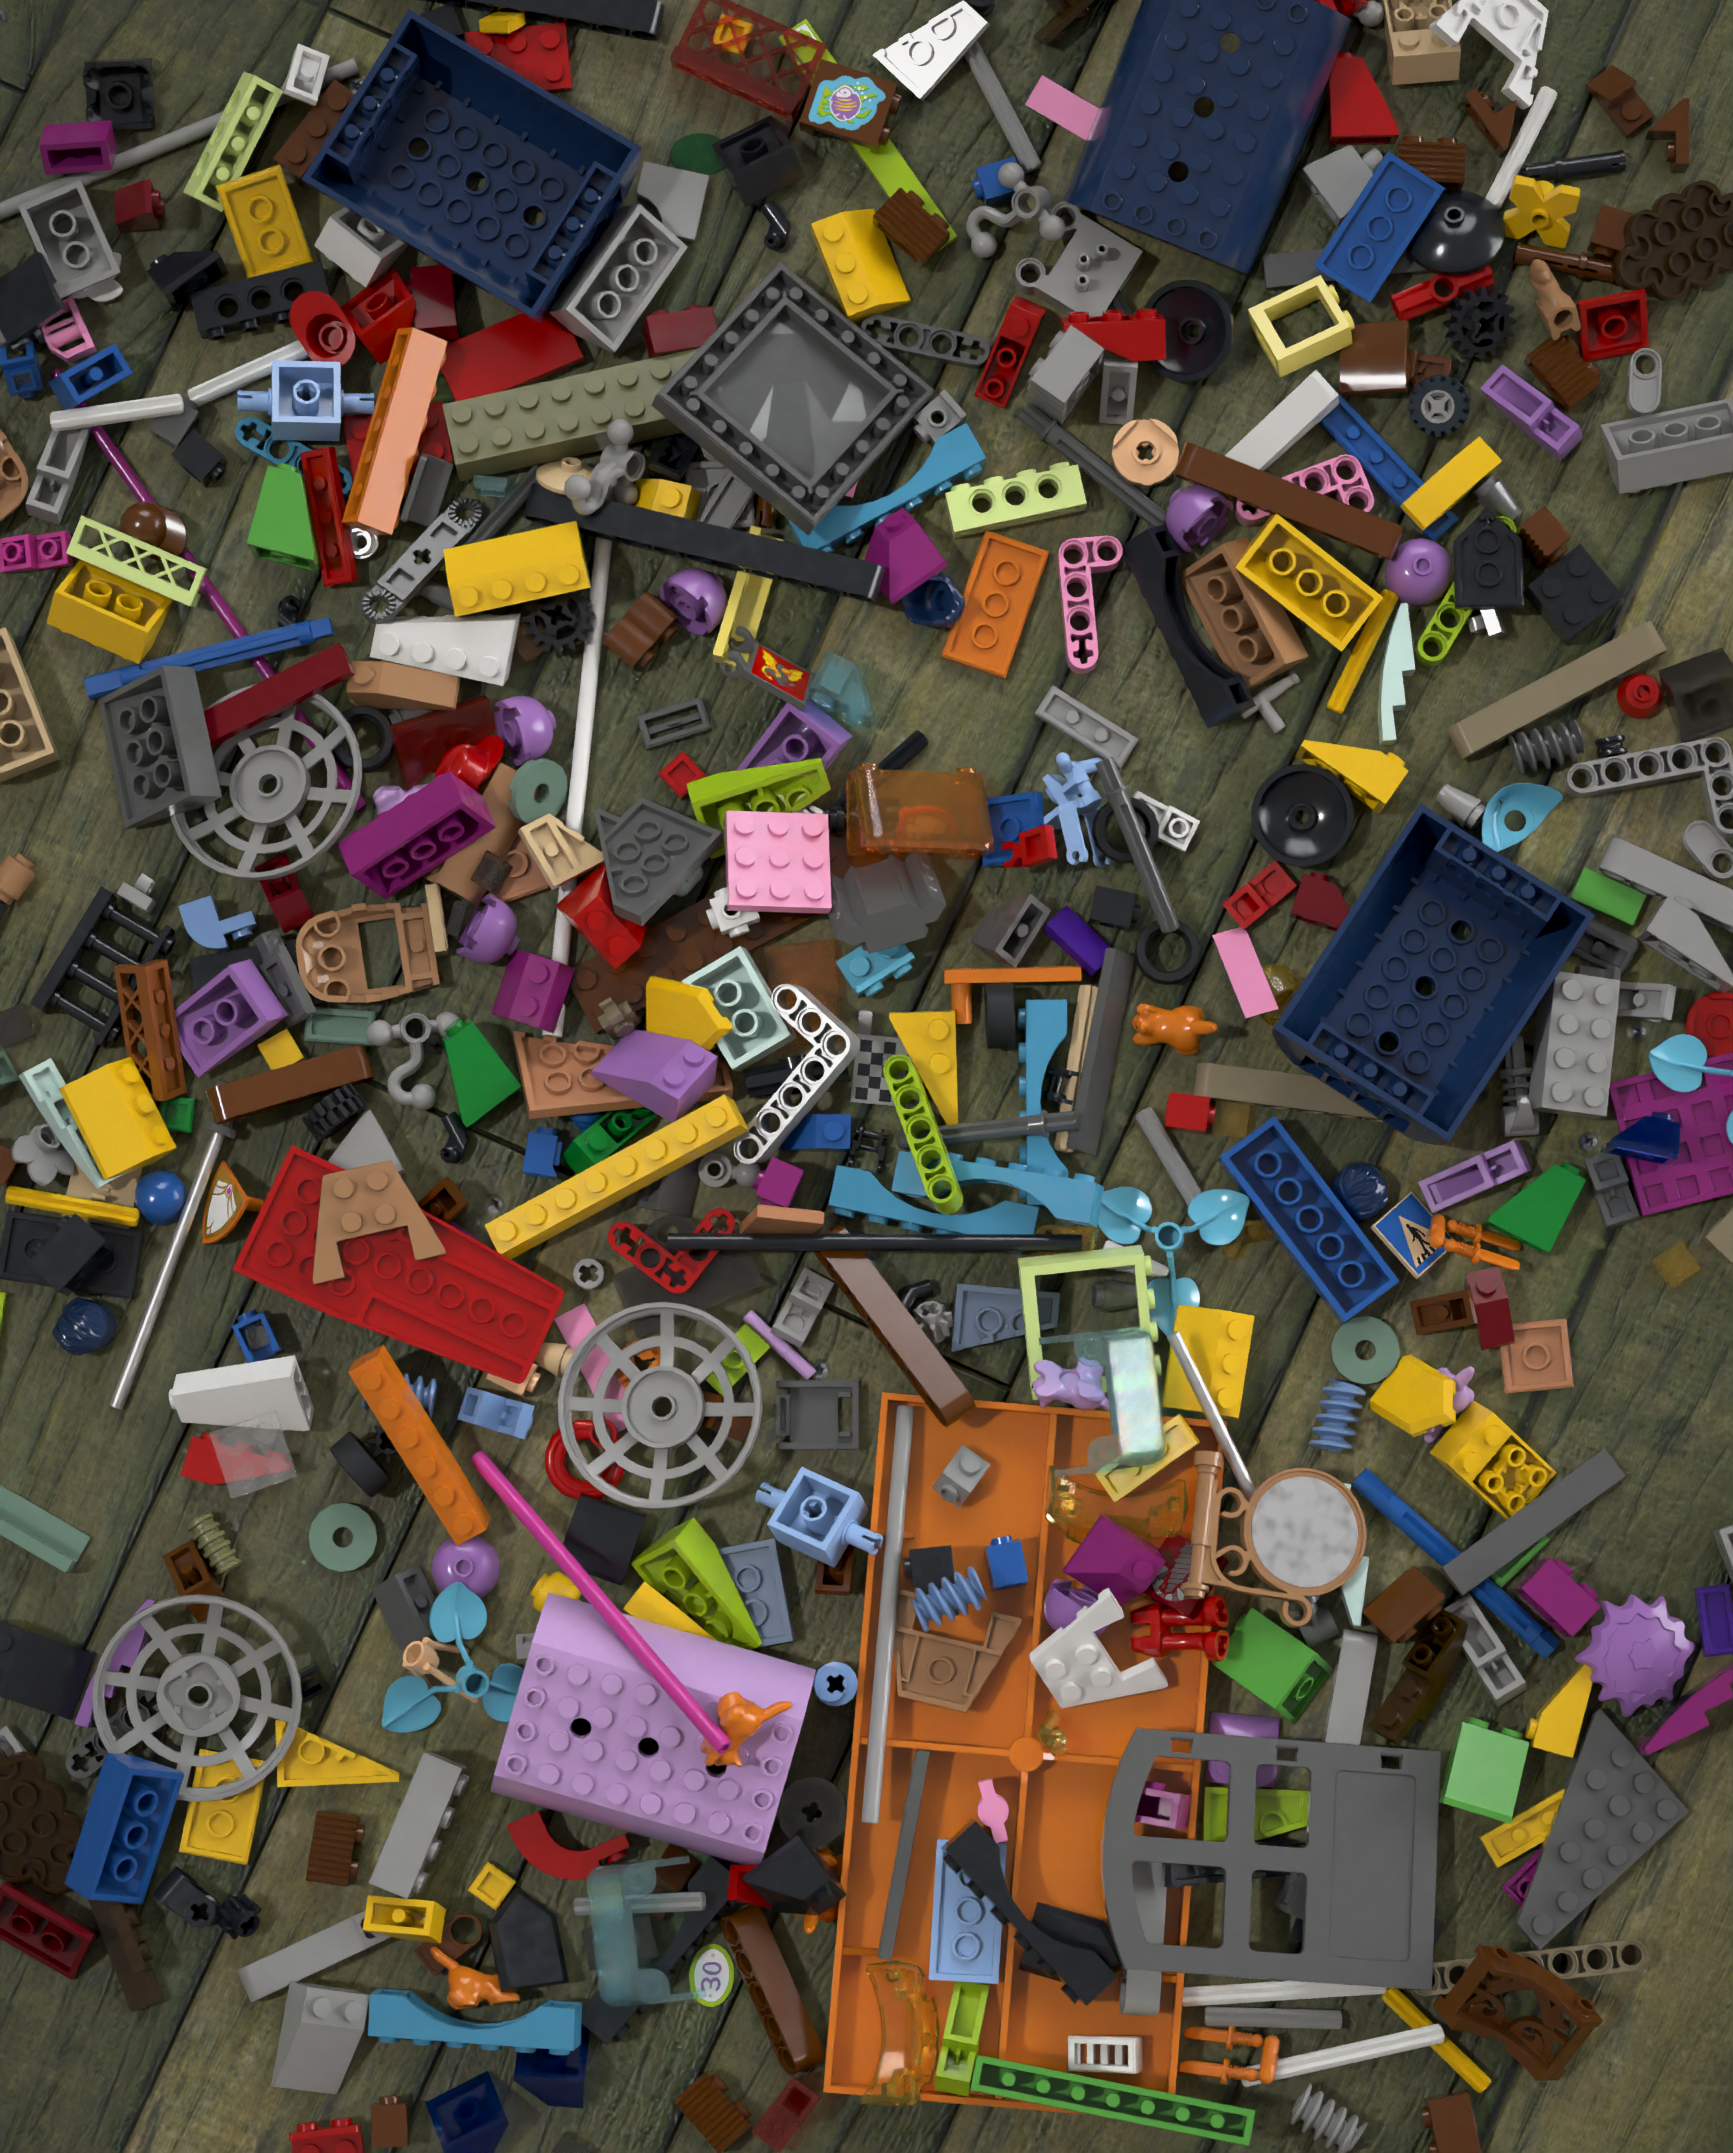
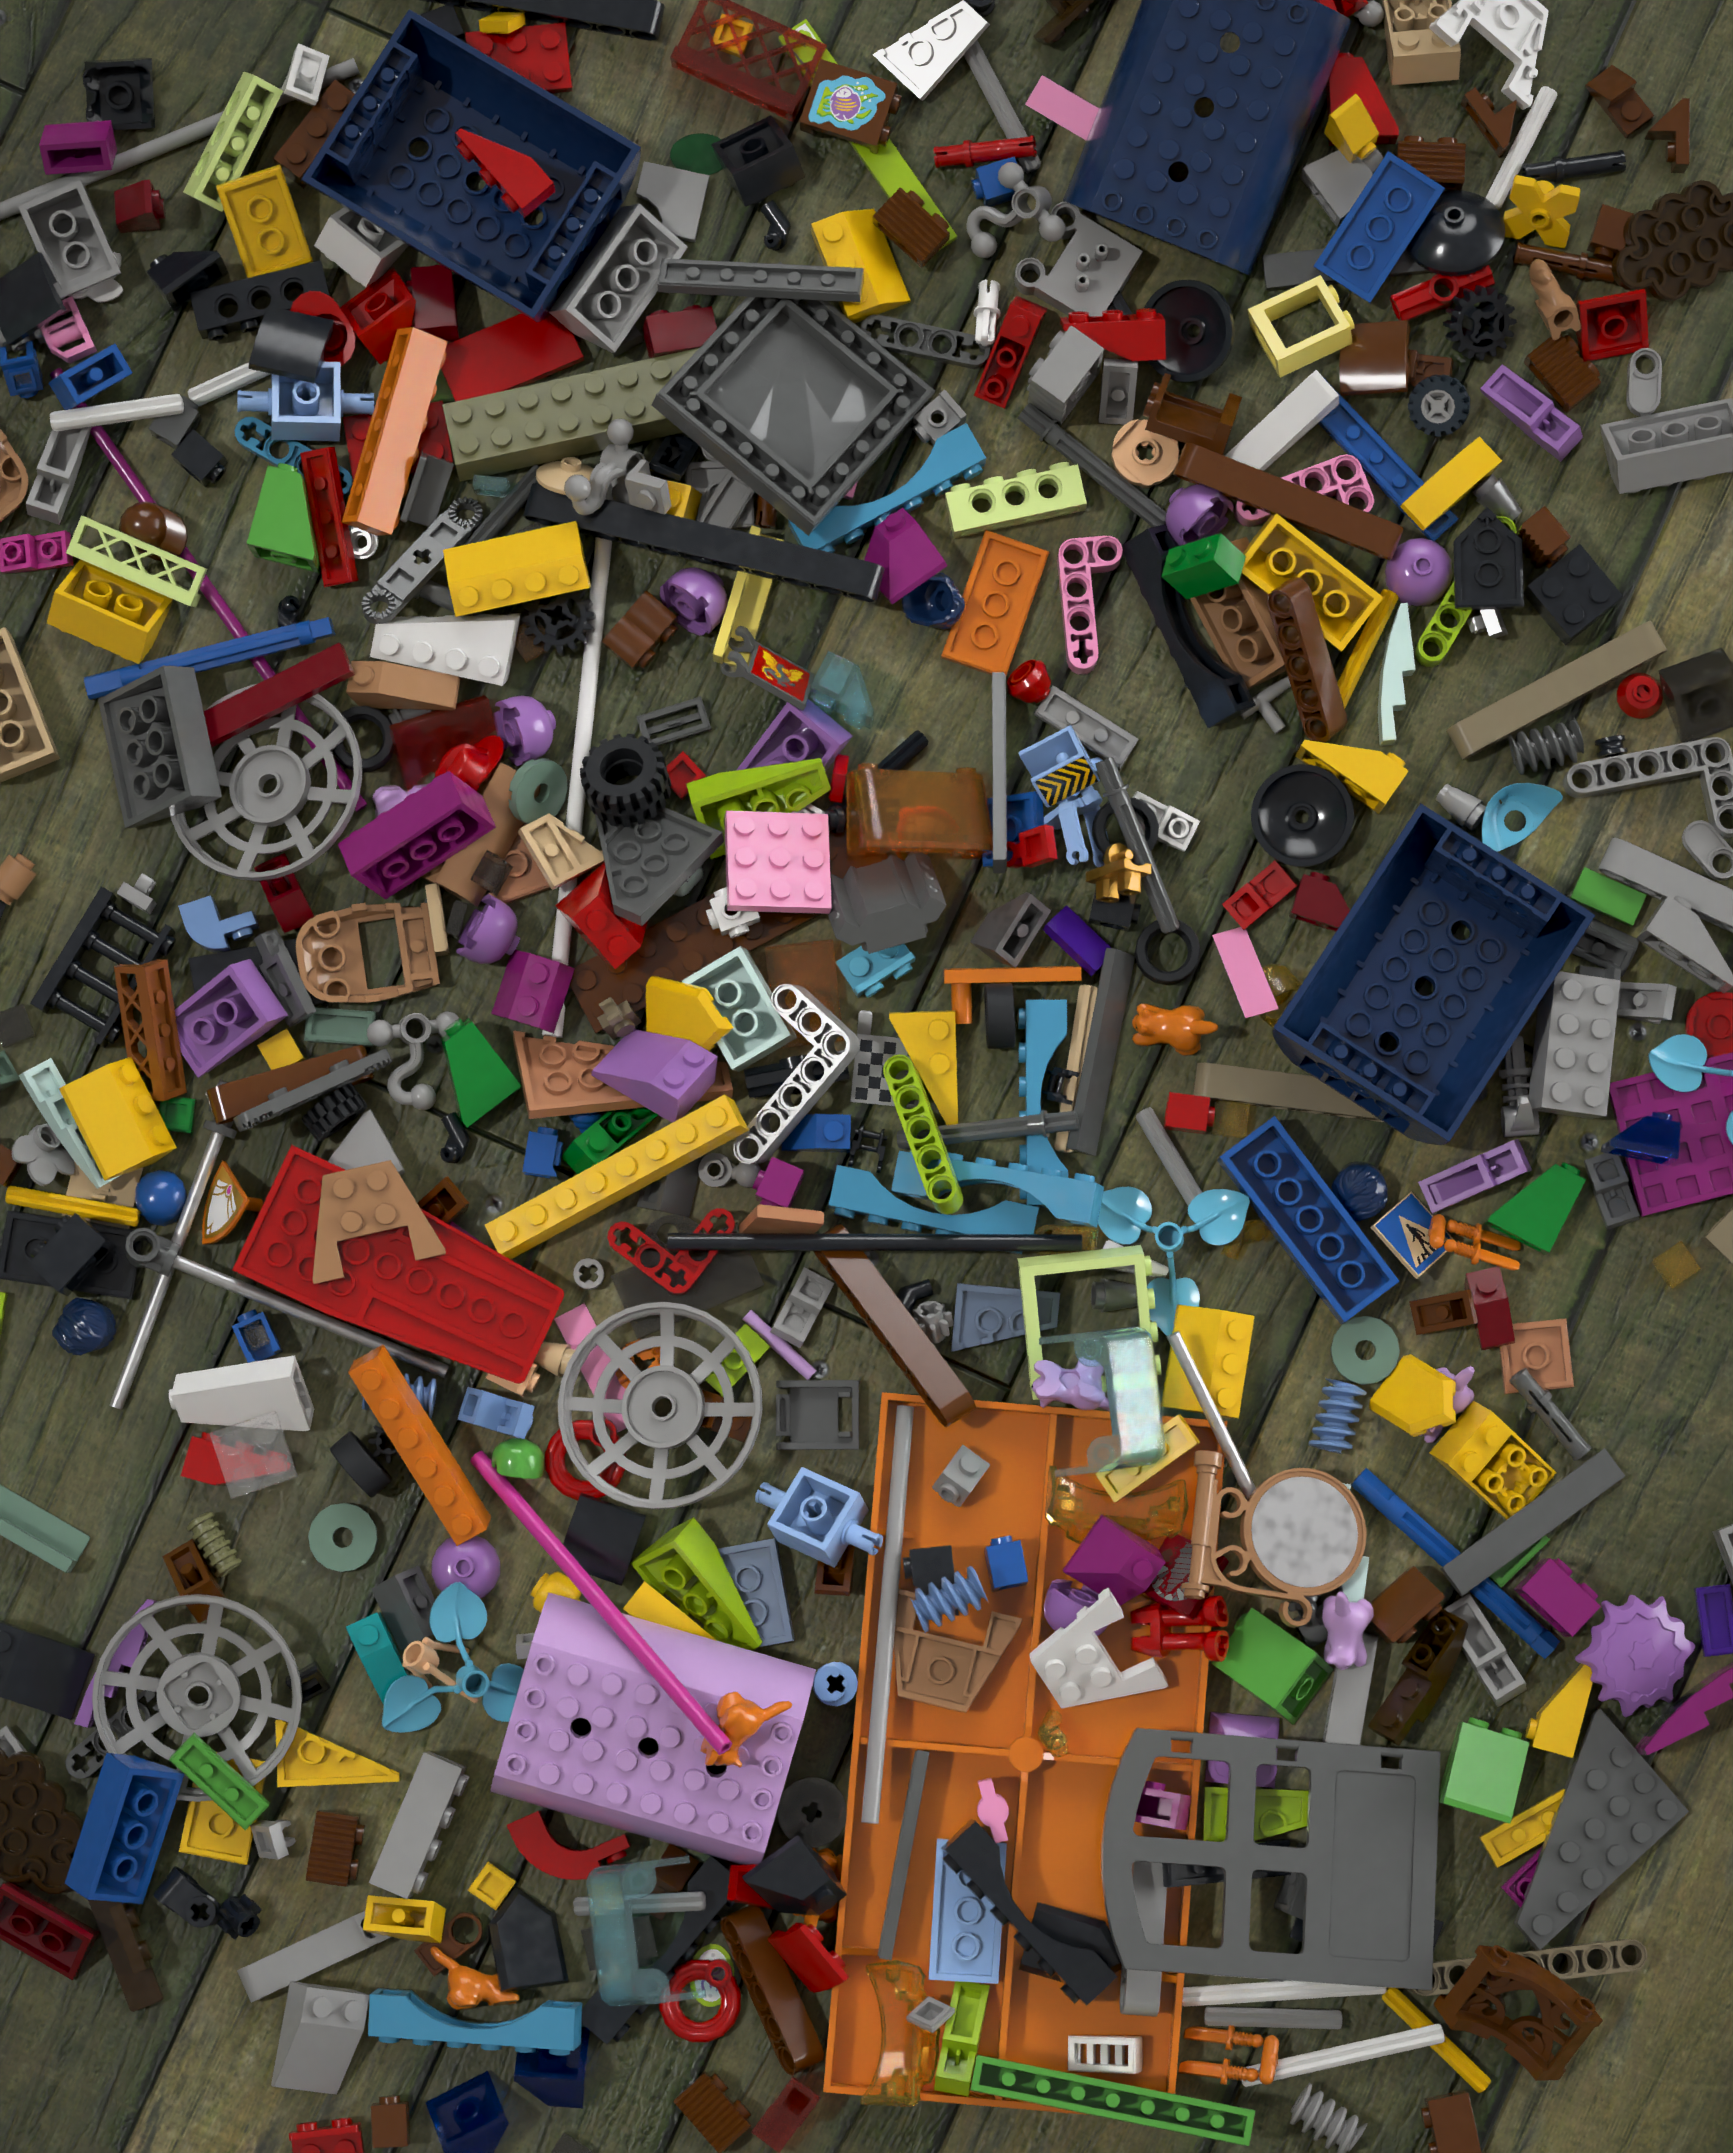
none -> flat silver piece [125,1228,449,1378]
none -> bright green tile [169,1732,270,1830]
none -> dark grey piece [233,1049,393,1132]
none -> black slope [249,306,334,383]
none -> light grey tile [250,1820,296,1860]
none -> teal slope [346,1612,409,1705]
none -> red slope [456,129,555,218]
none -> bright green hair [492,1438,544,1479]
none -> black tyre [580,733,671,827]
none -> light grey bracket [625,459,672,515]
none -> dark grey tile [657,258,864,302]
none -> red piece [659,1959,741,2042]
none -> red slope [767,1922,849,1992]
none -> red tile [829,754,849,803]
none -> light grey slope [906,1996,955,2033]
none -> red pin [933,135,1037,168]
none -> white axle [974,280,1001,347]
none -> tile [992,672,1007,873]
none -> red cone [1007,659,1051,703]
none -> piece [1019,725,1100,807]
none -> pearl gold hips [1086,843,1151,903]
none -> reddish brown panel [1143,373,1242,455]
none -> green brick [1161,533,1246,599]
none -> reddish brown beam [1267,577,1347,743]
none -> lavender animal [1322,1591,1374,1670]
none -> yellow slope [1324,94,1379,163]
none -> dark grey pin [1509,1368,1591,1461]

